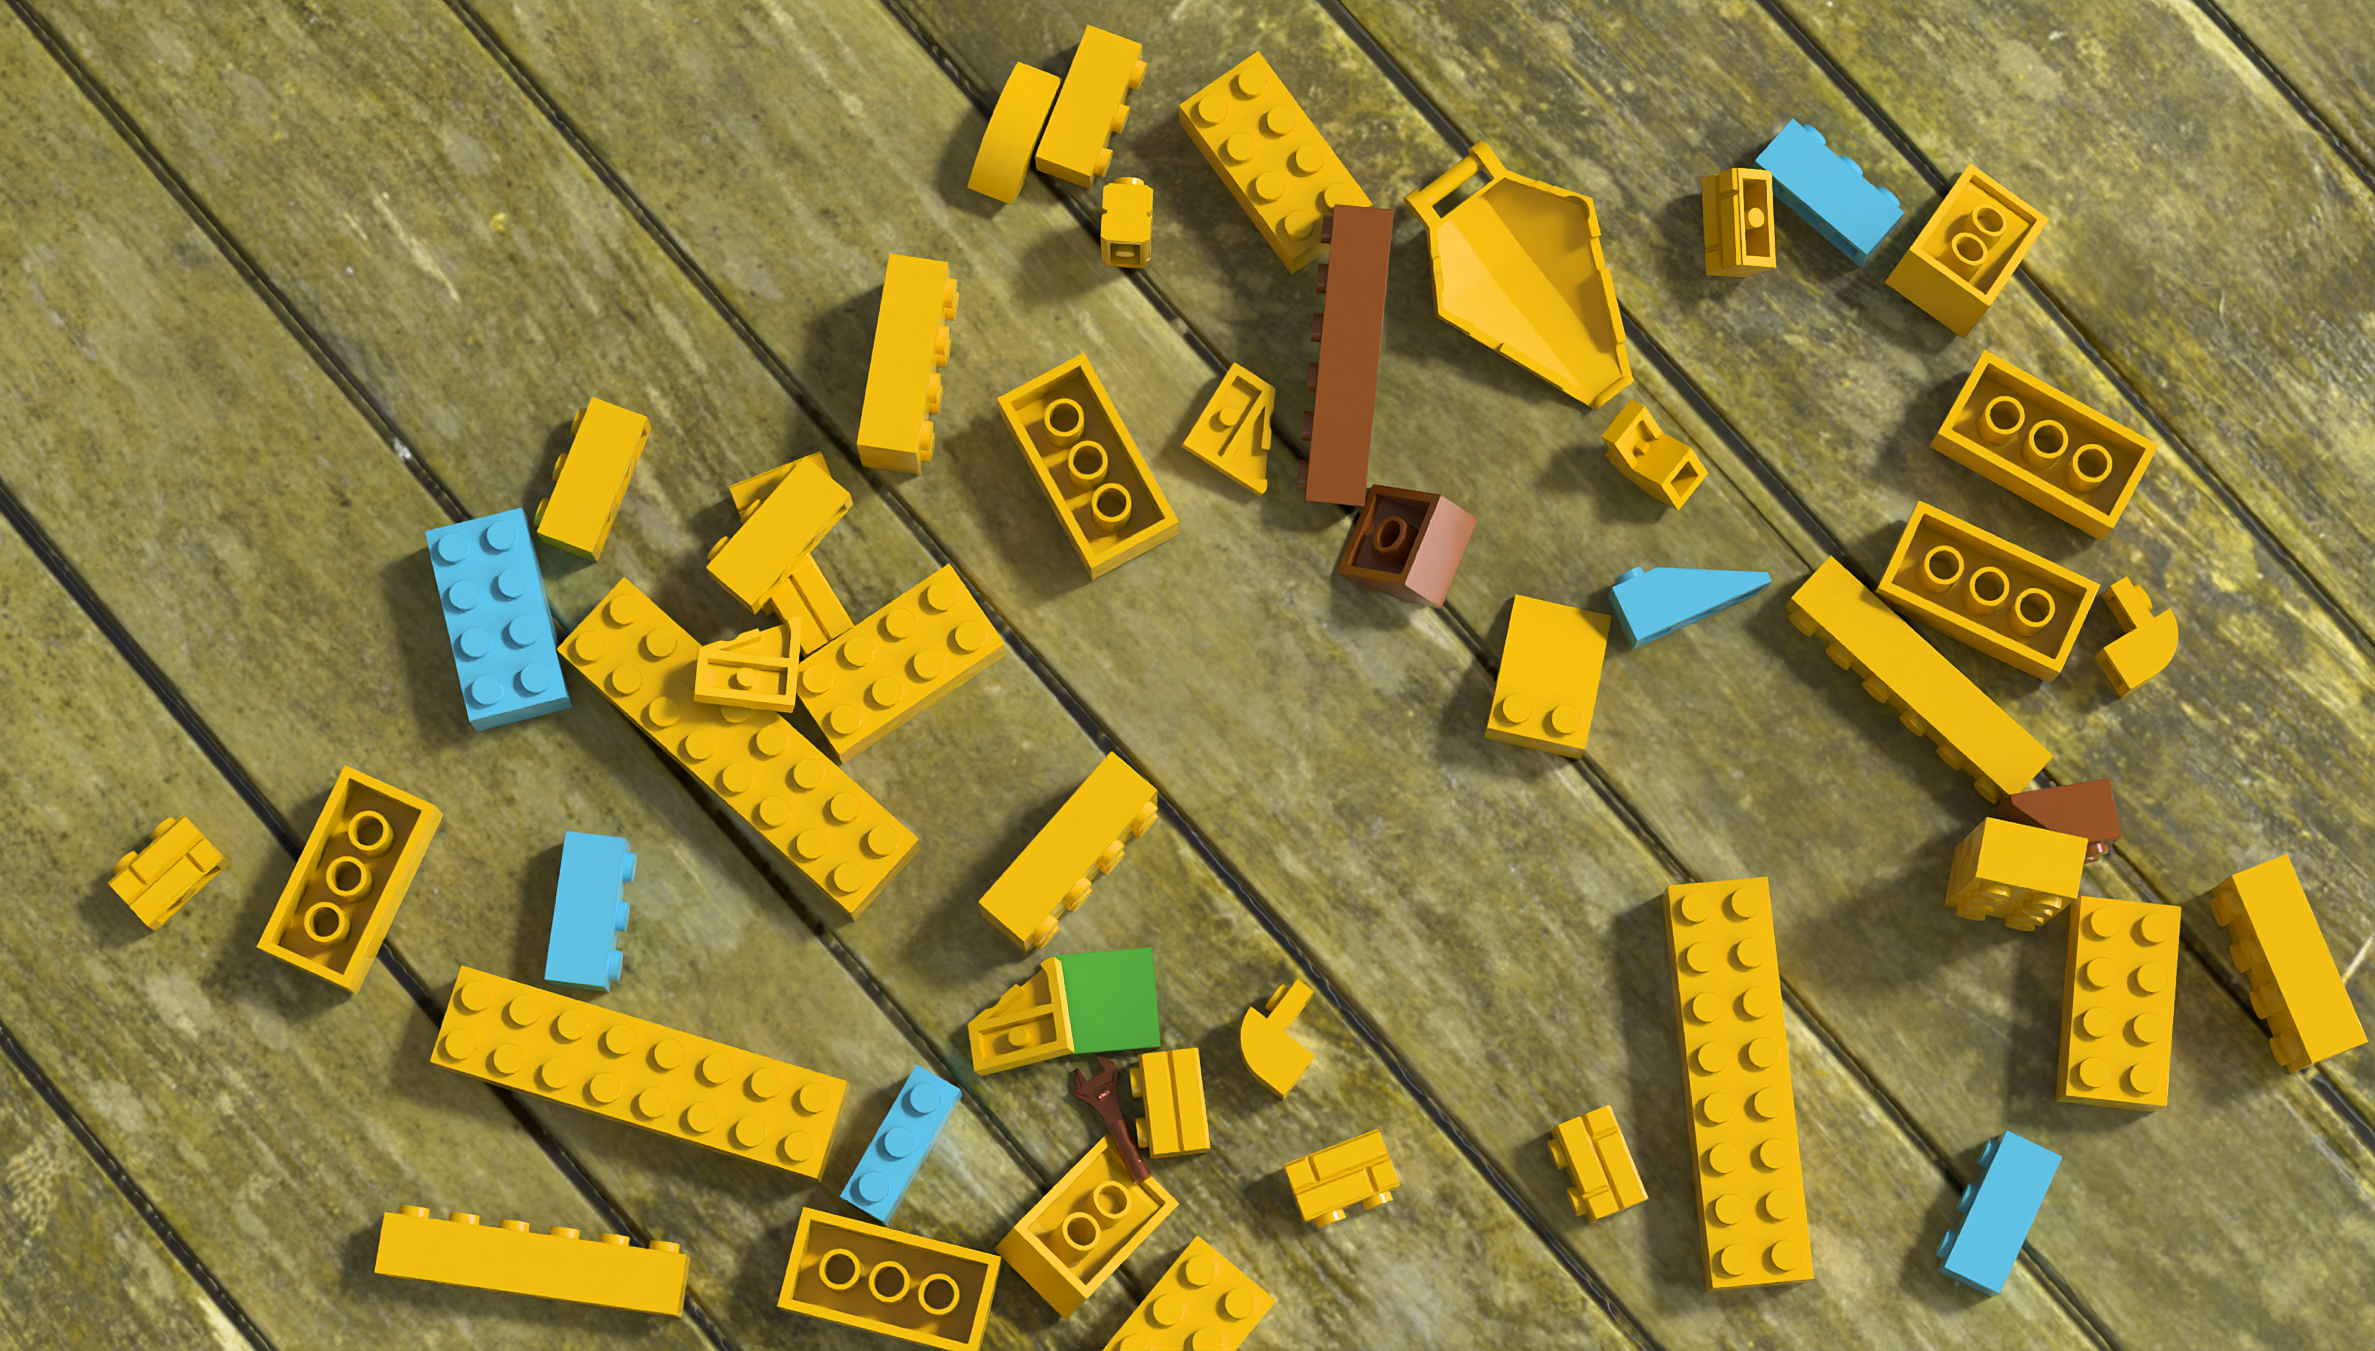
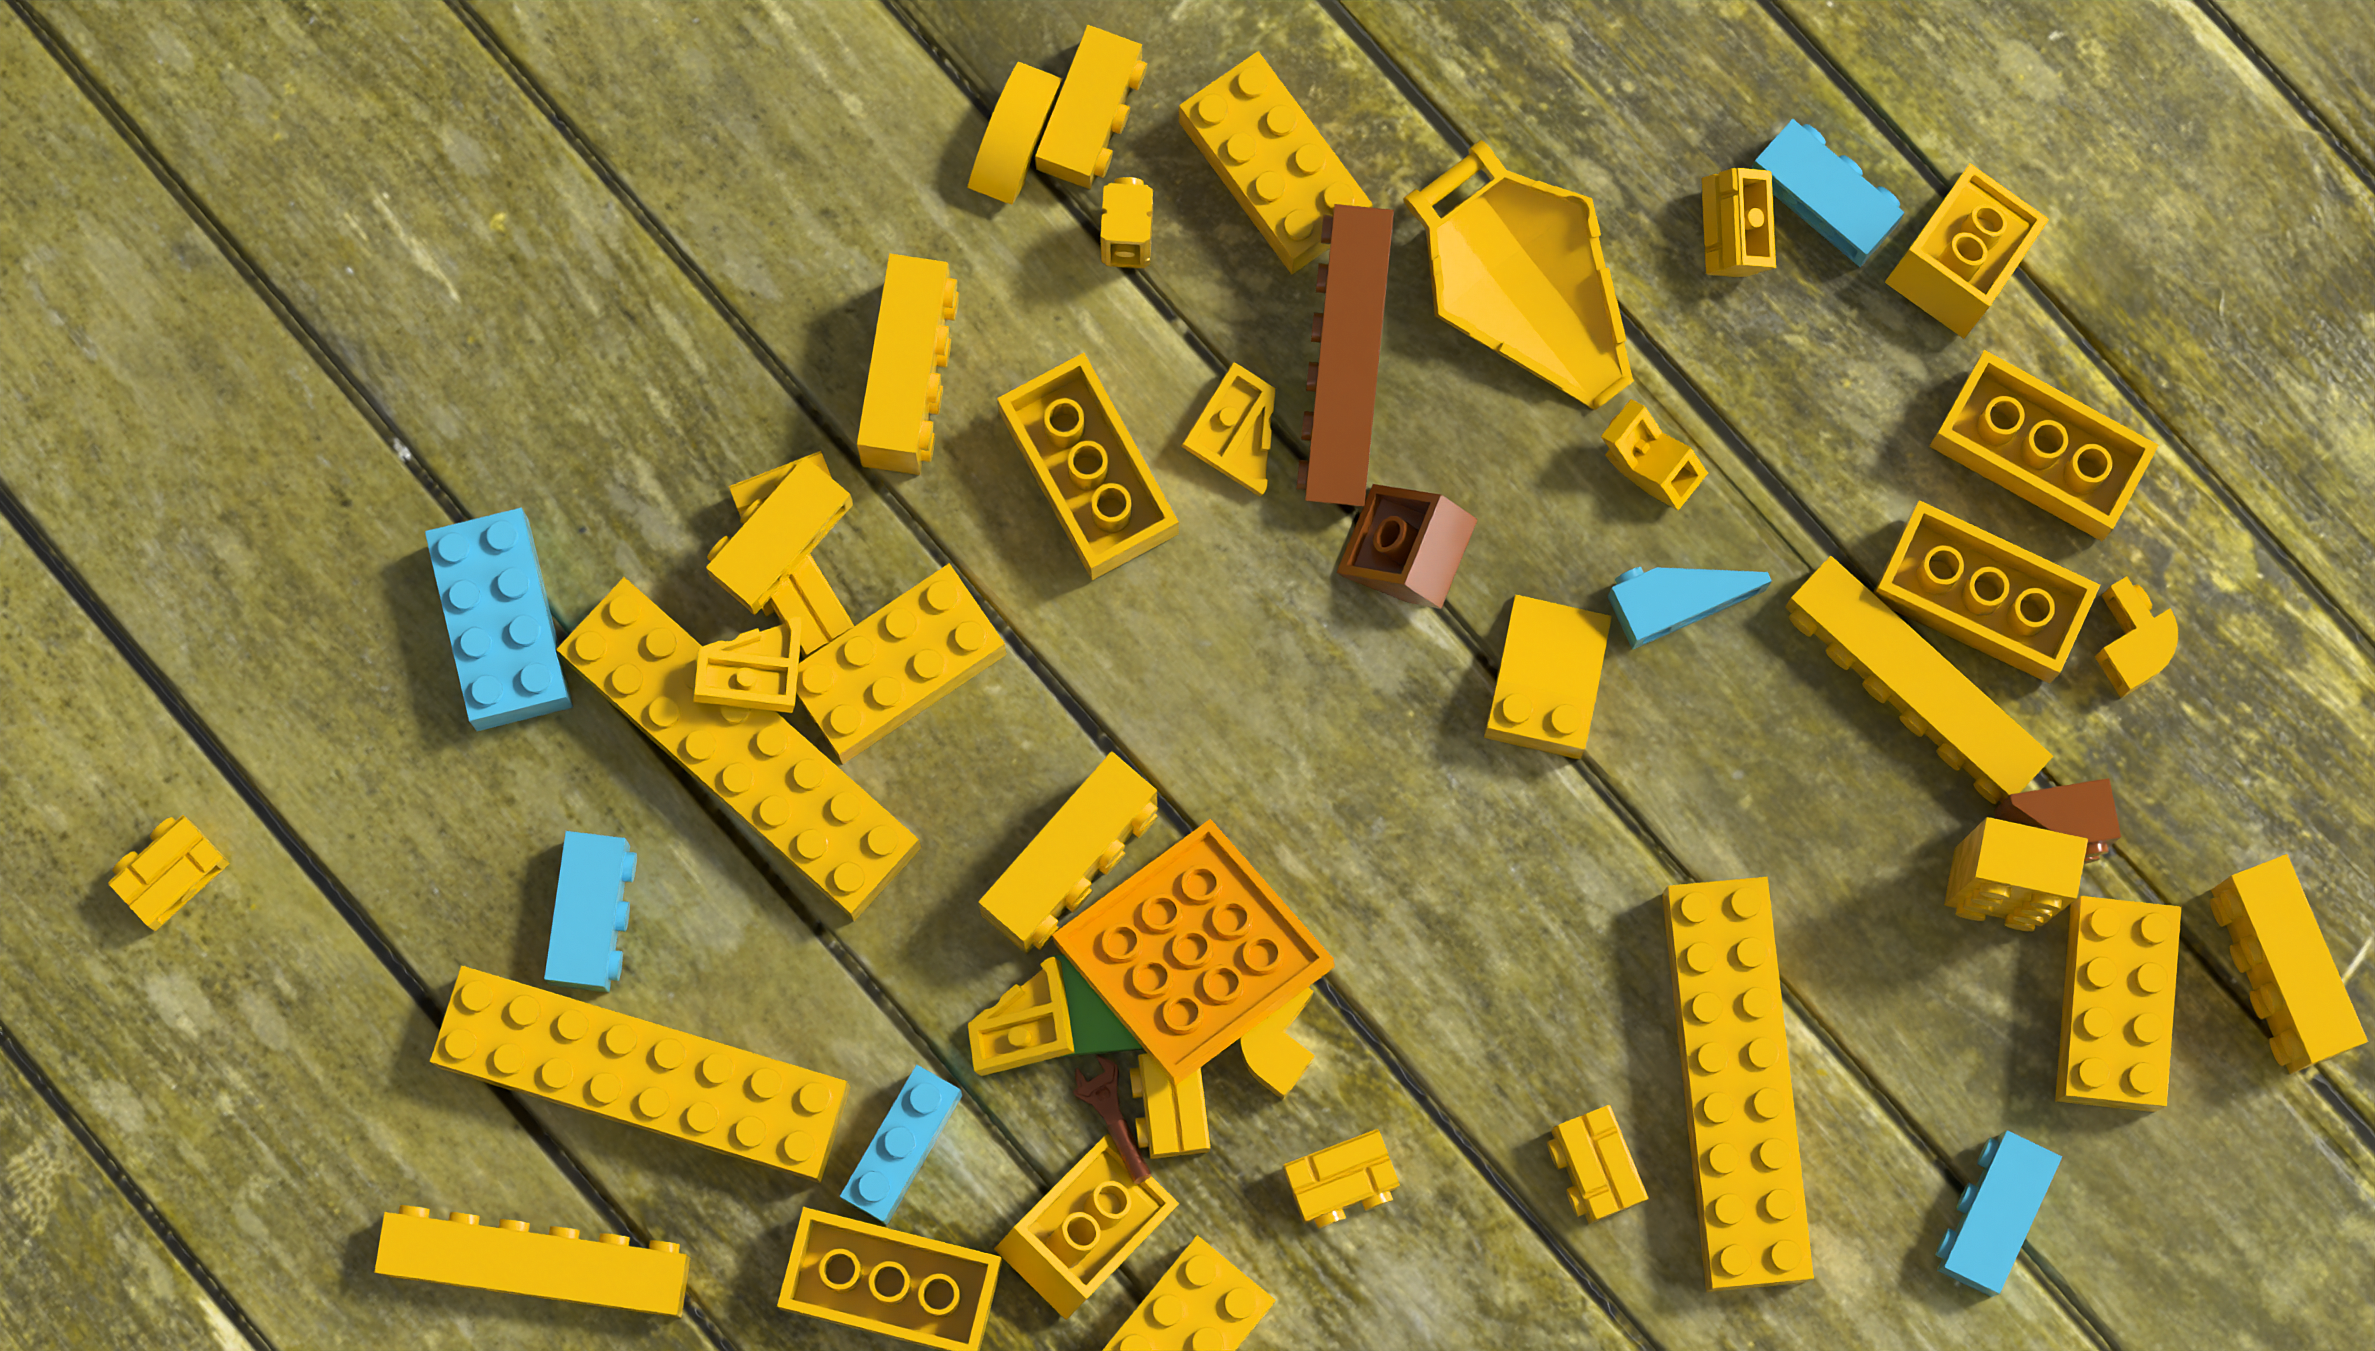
yellow brick [257,765,443,995] -> none
yellow brick [534,397,652,563] -> none
none -> light orange plate [1052,819,1335,1086]

